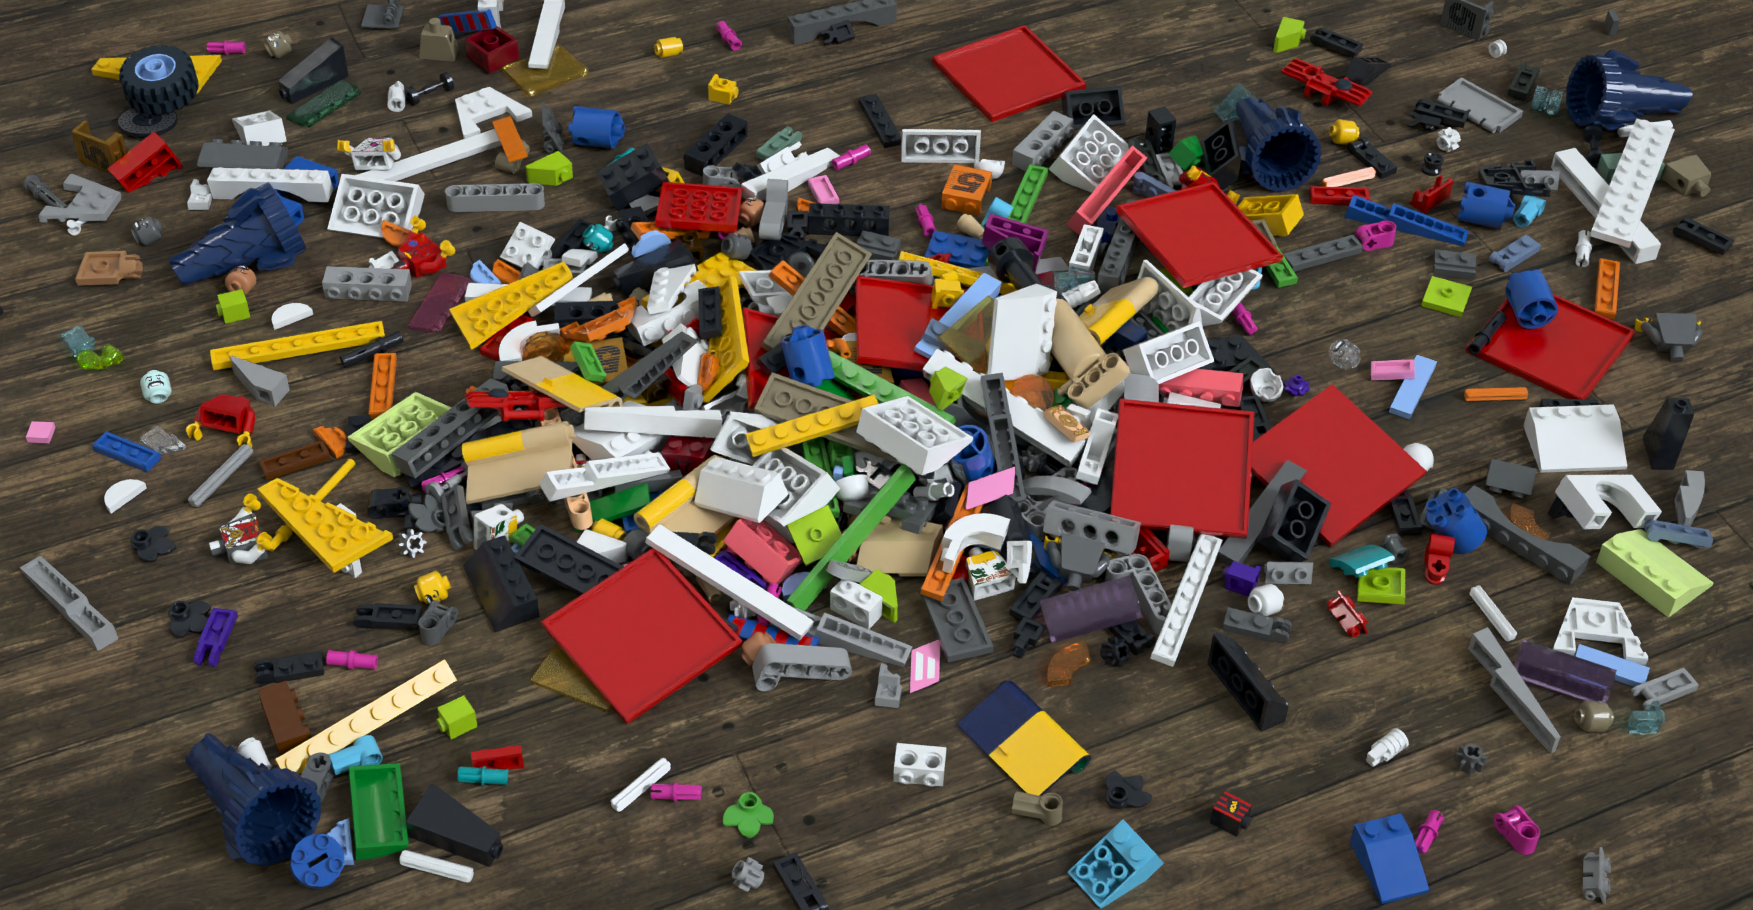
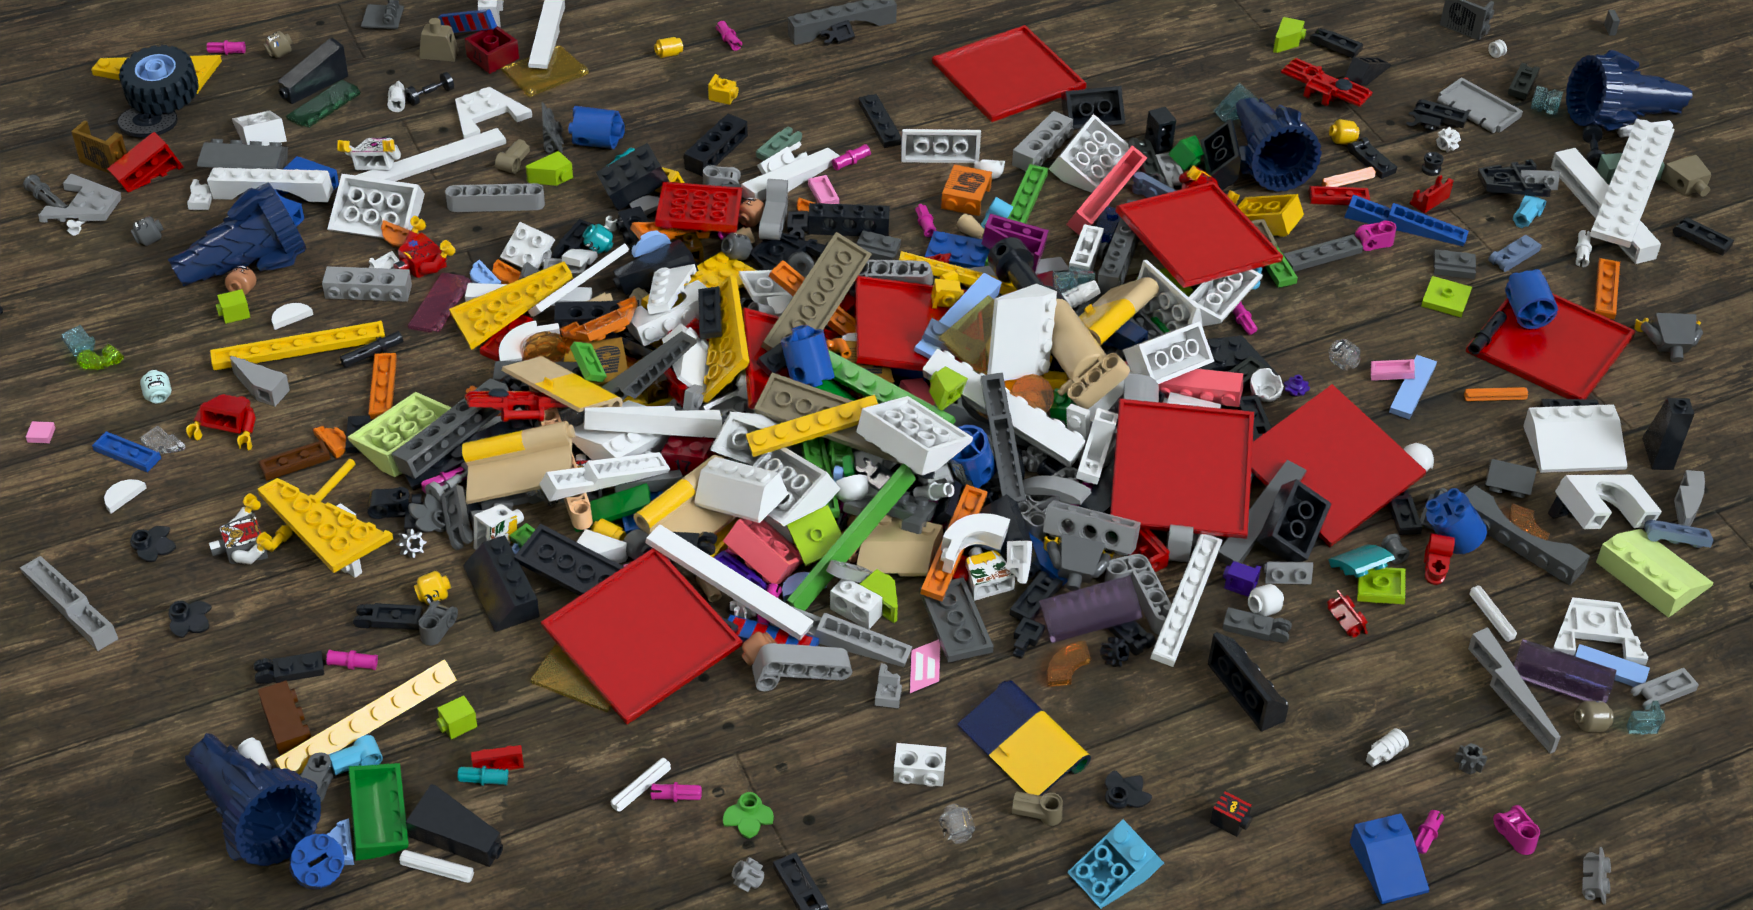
medium nougat plate [75,251,143,286] -> none
light grey axle [188,444,253,507] -> none
dark purple hinge [194,608,238,667] -> none
orange tile [492,116,528,162] -> none
orange tile [697,352,719,393] -> none
black plate [732,162,762,182] -> none
bright pink sticker [966,467,1015,510] -> none
light nougat tile [1043,405,1091,443] -> none
blue cylinder [1457,182,1515,230] -> none
none -> clear head [939,804,975,844]

